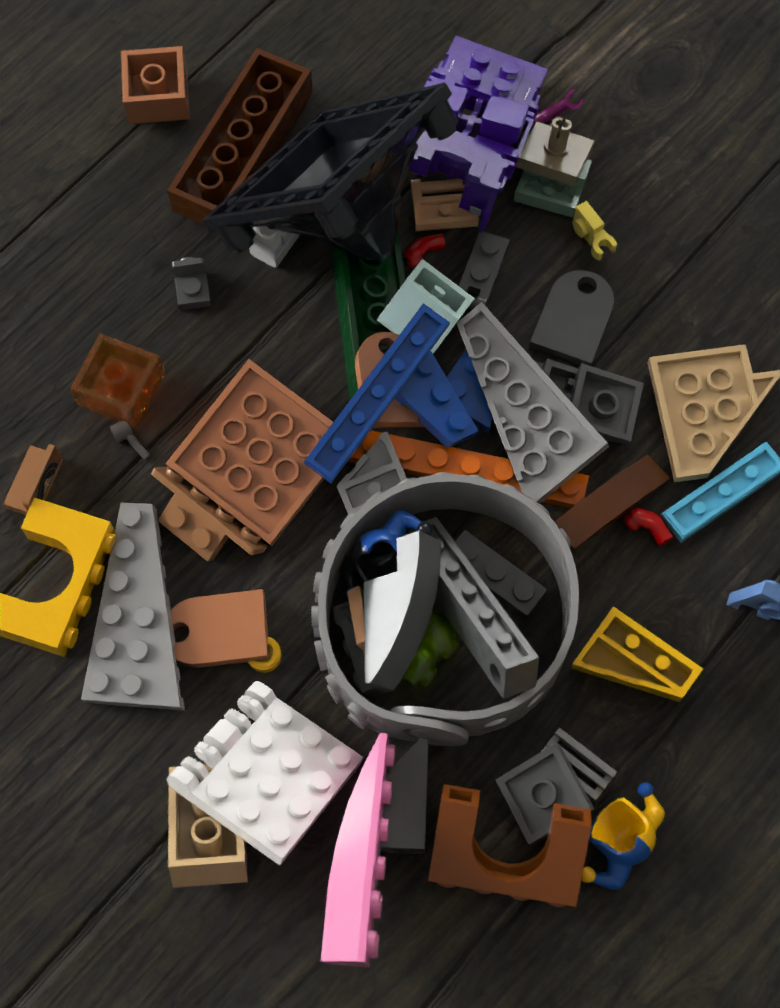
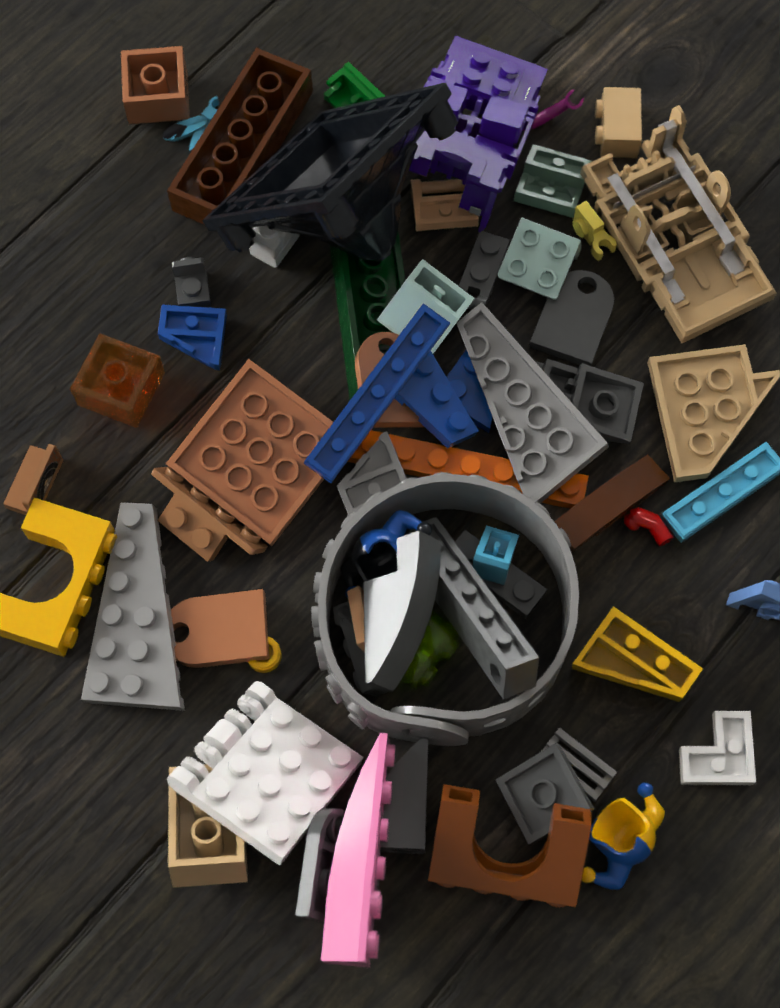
dark grey hand [110,421,151,460] -> none
red arm [405,234,445,268] -> none
dark tan tile [516,117,595,186] -> none
none -> blue wing [158,305,227,370]
none -> medium azure piece [163,96,219,154]
none -> dark grey tile [295,808,345,925]
none -> green hinge [324,61,385,108]
none -> medium azure slope [472,526,519,585]
none -> light aqua bracket [497,217,582,300]
none -> tan piece [580,105,776,344]
none -> tan brick [595,87,642,158]
none -> white plate [679,711,756,785]

